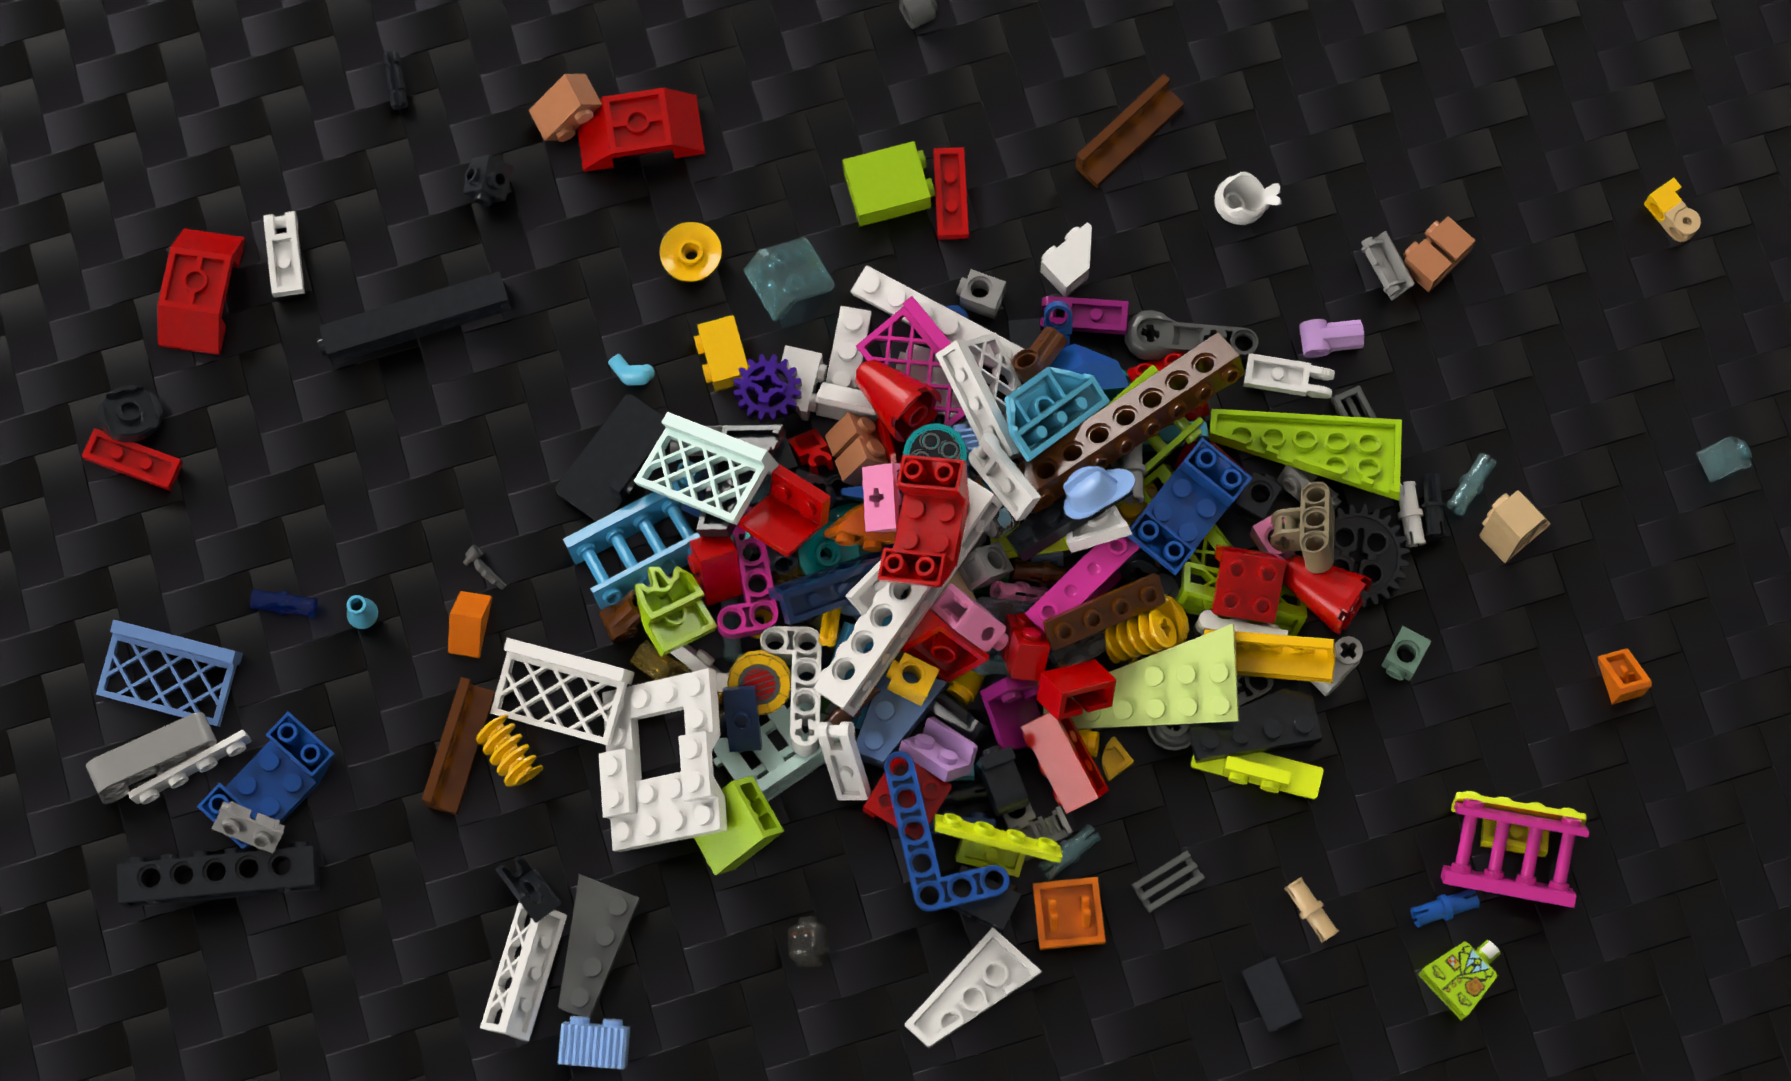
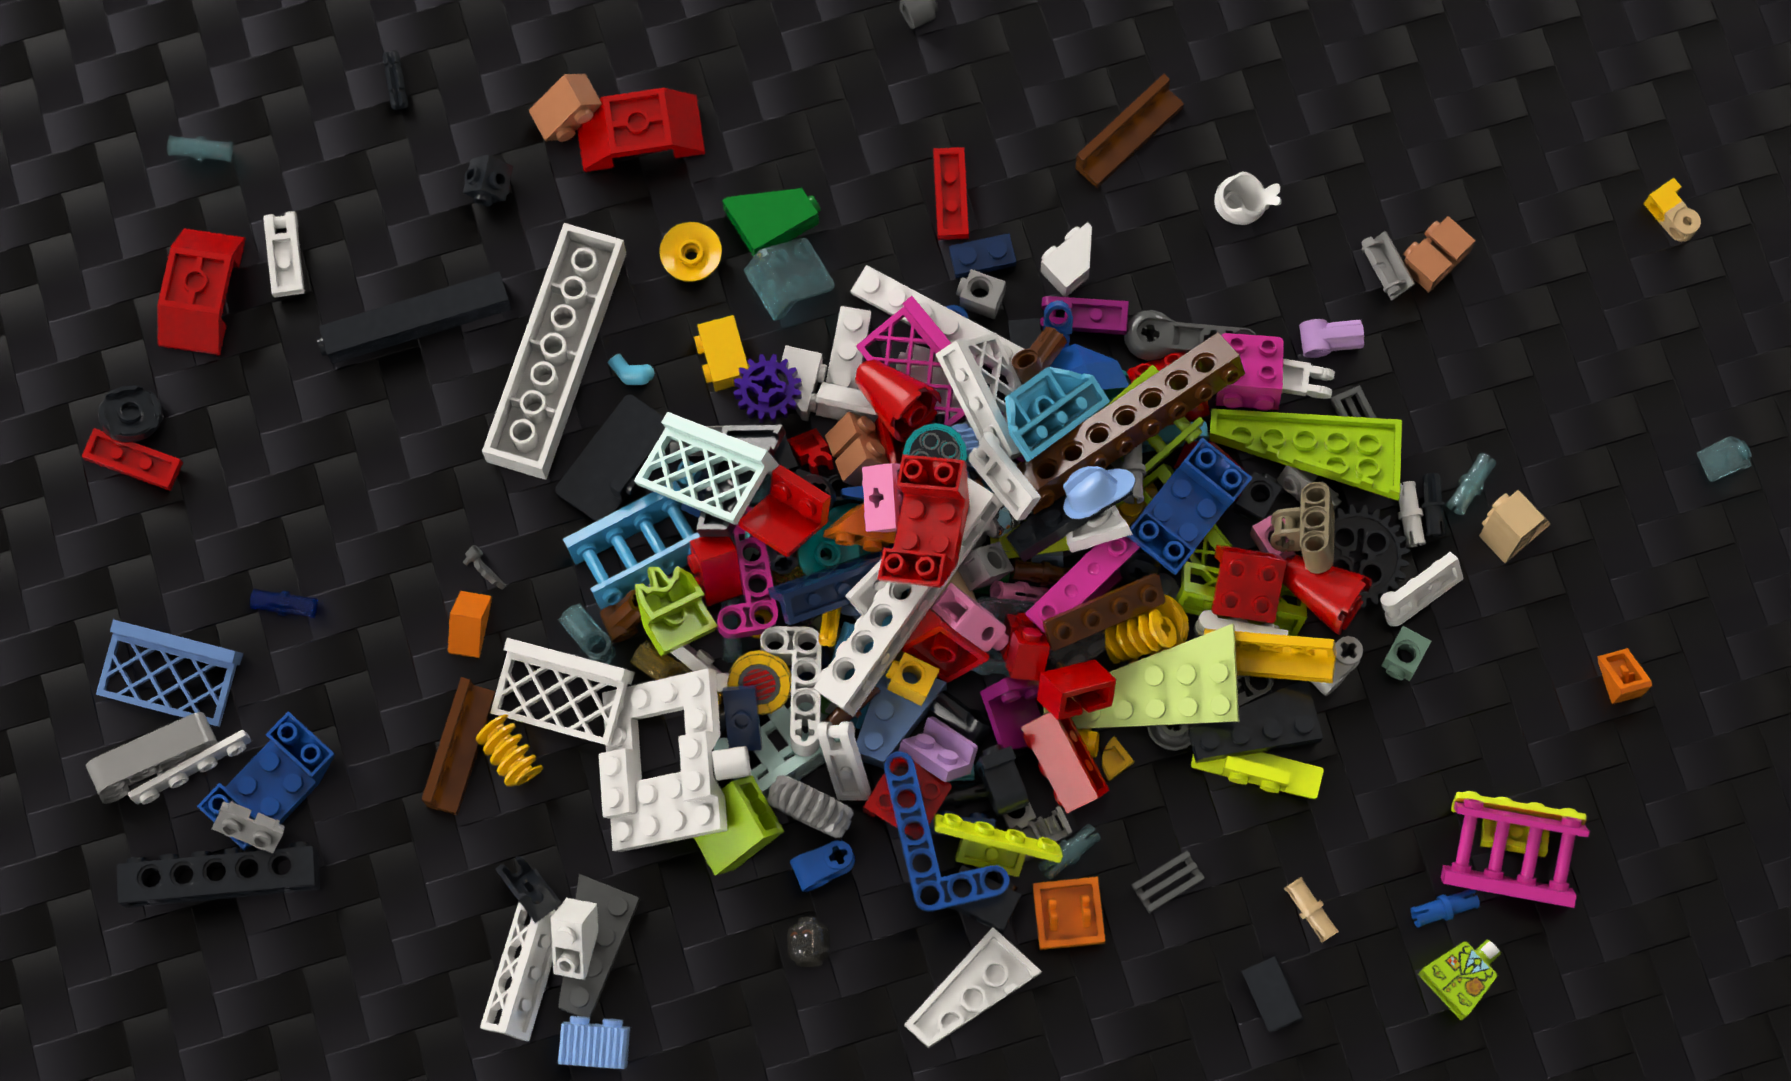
medium azure cone [347,595,378,629] -> none
lime brick [843,141,935,227] -> none
yellow cone [946,662,990,706] -> none
none -> clear light blue pin [167,135,233,162]
none -> white brick [482,223,626,480]
none -> white slope [551,898,598,980]
none -> clear light blue piece [558,603,615,664]
none -> white beam [712,746,751,781]
none -> green slope [722,188,821,260]
none -> light grey gear [766,775,853,838]
none -> blue piece [790,840,855,892]
none -> dark blue plate [949,233,1016,279]
none -> dark pink bracket [1216,333,1284,411]
none -> white plate [1381,552,1464,627]

